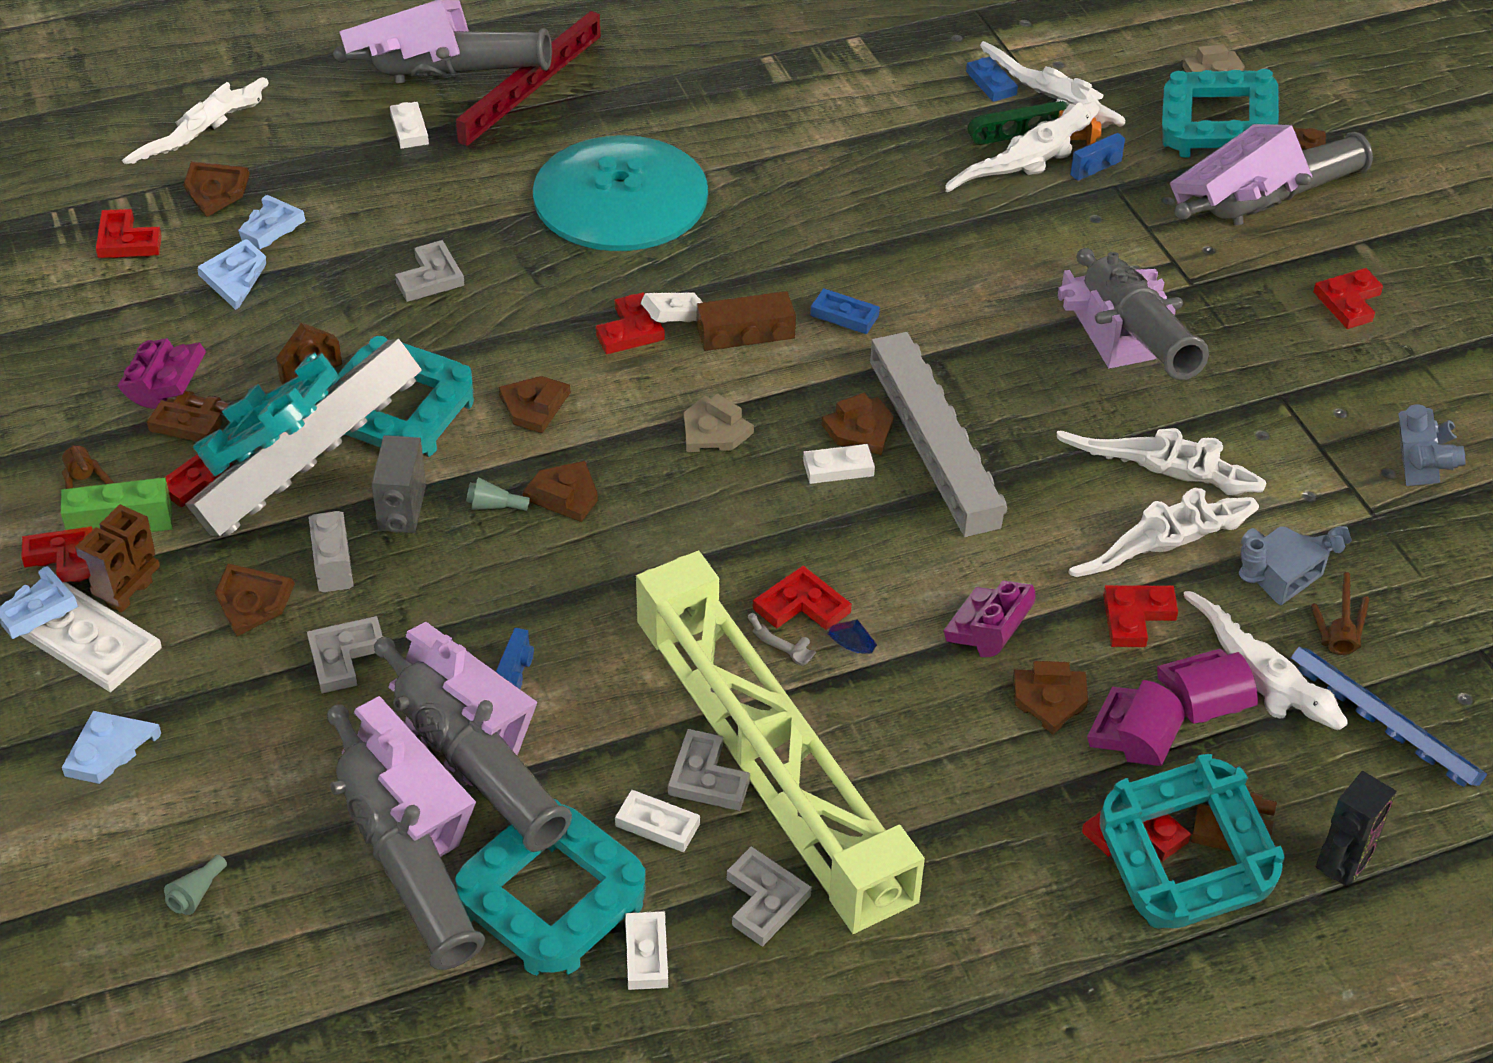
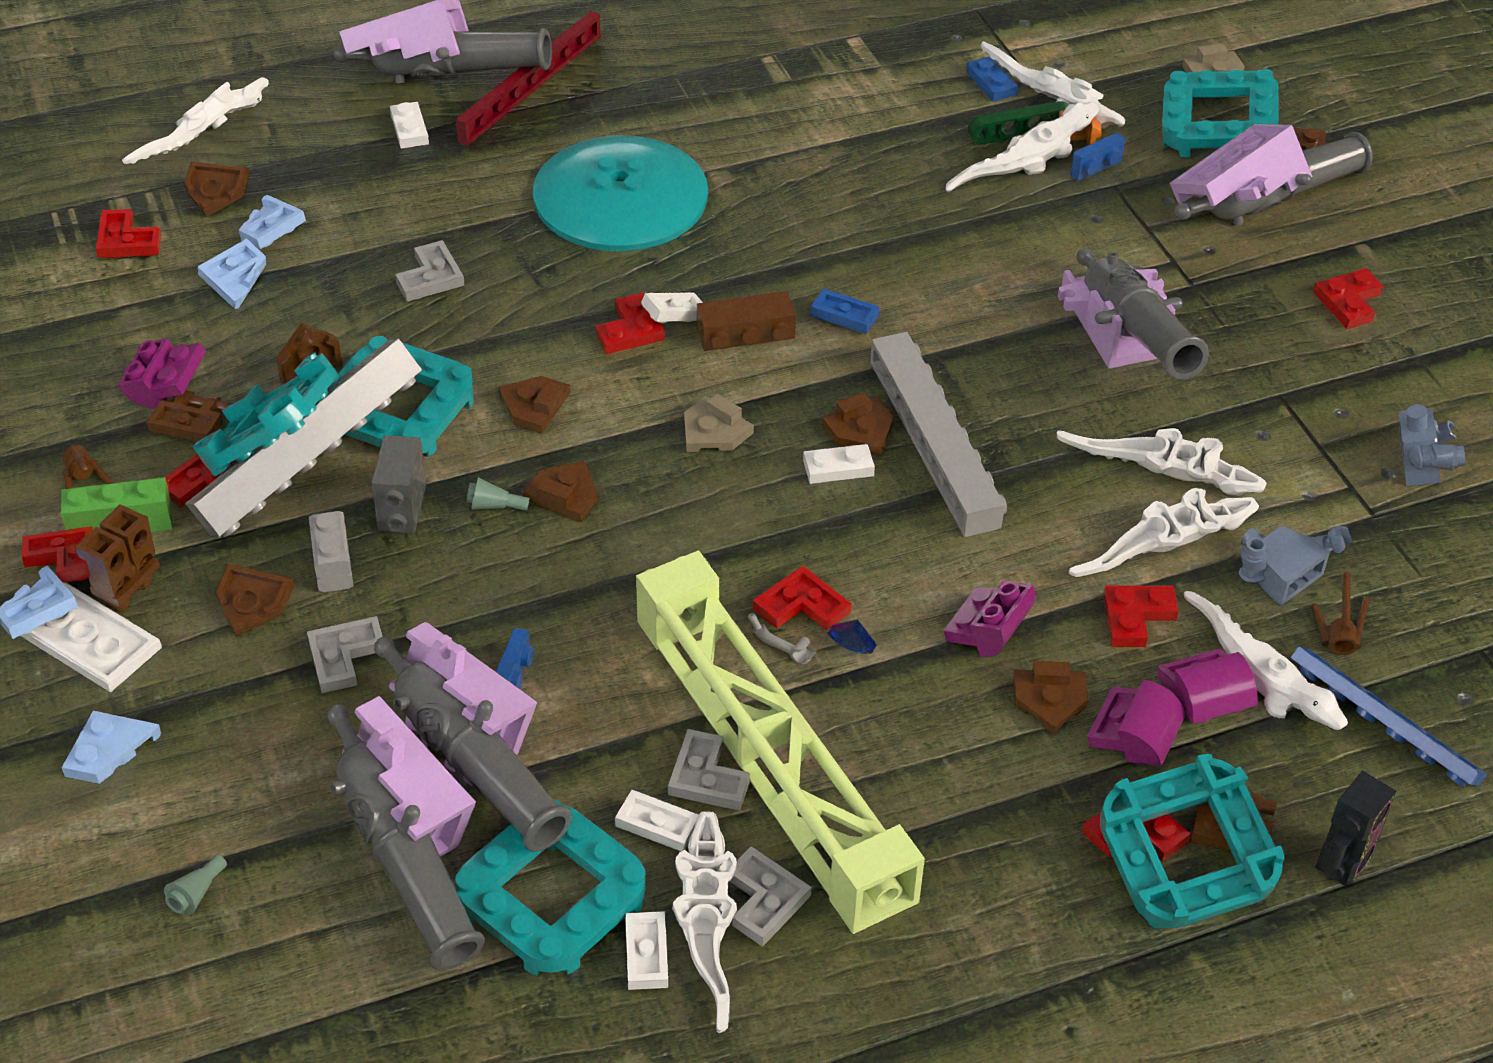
none -> white animal [672,812,737,1033]

